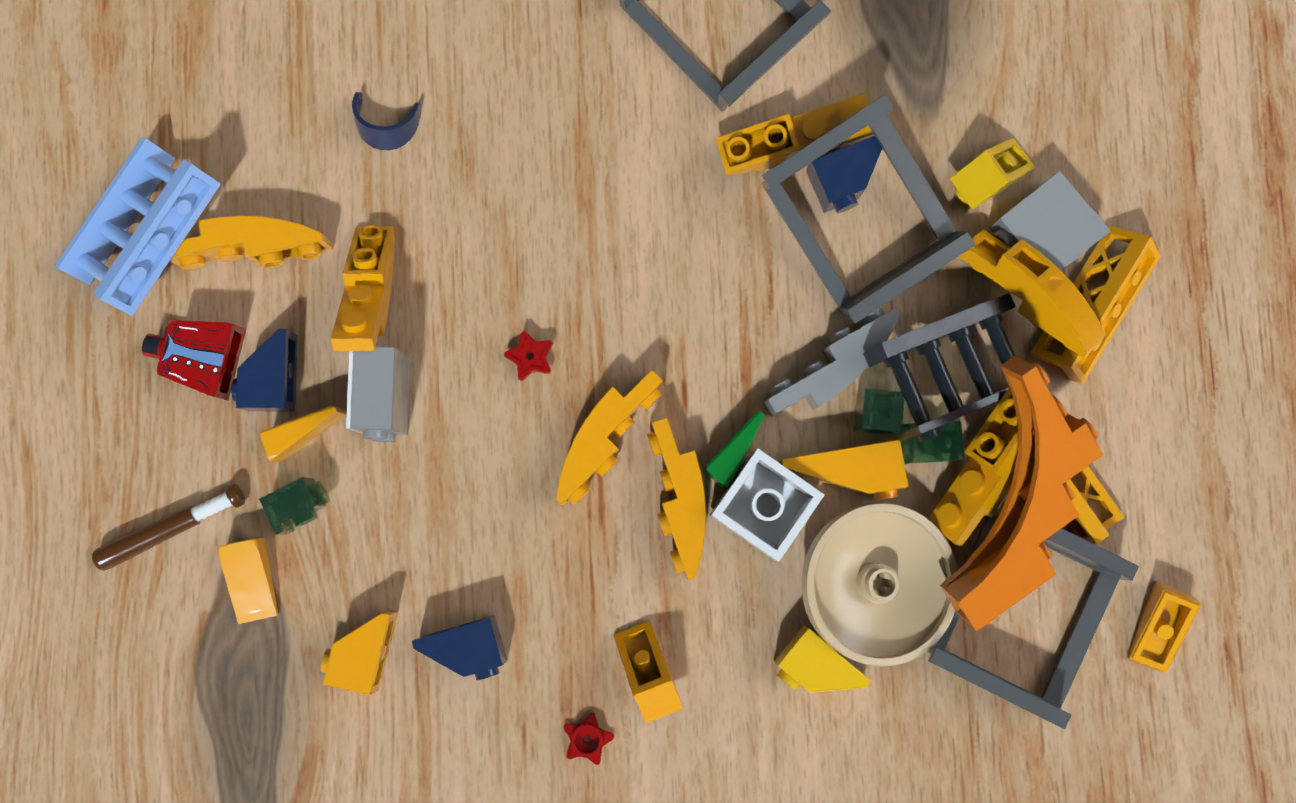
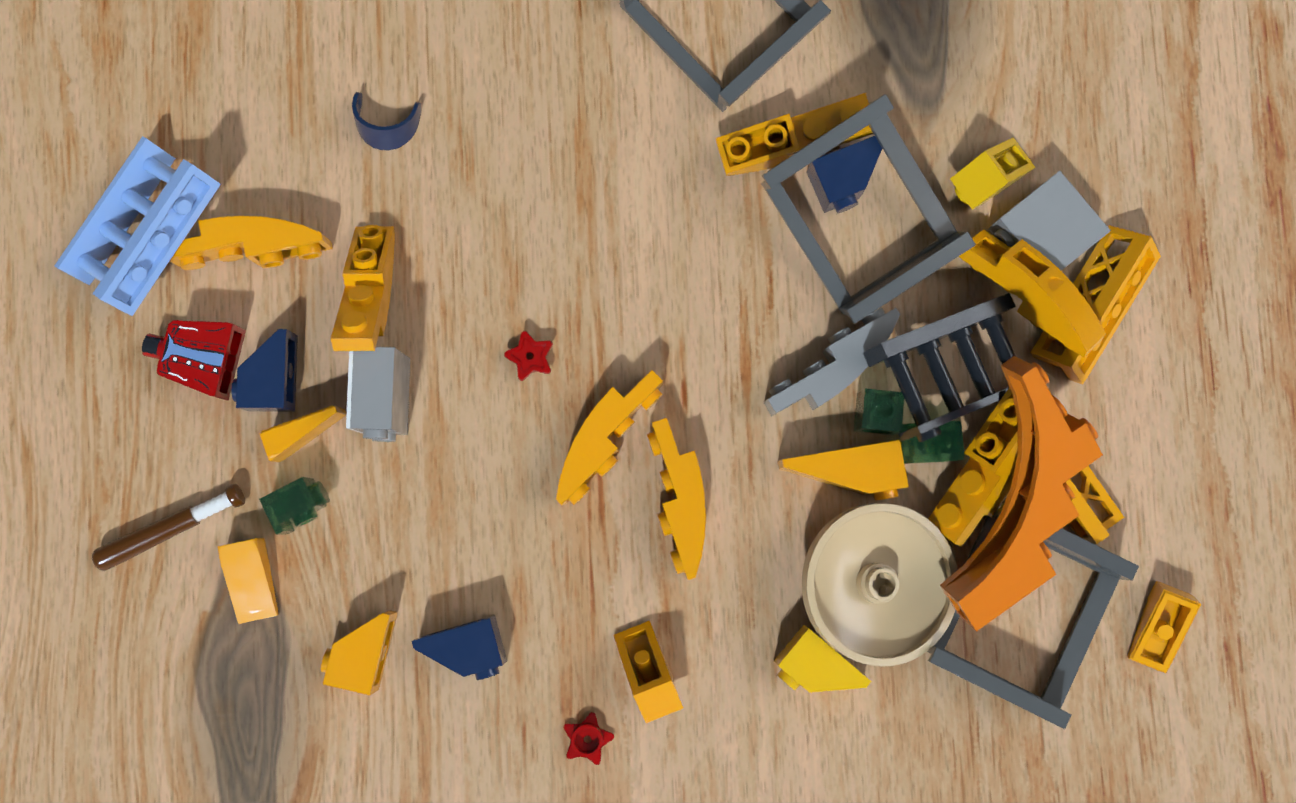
green slope [704,412,765,490] -> none
white brick [710,448,825,562] -> none

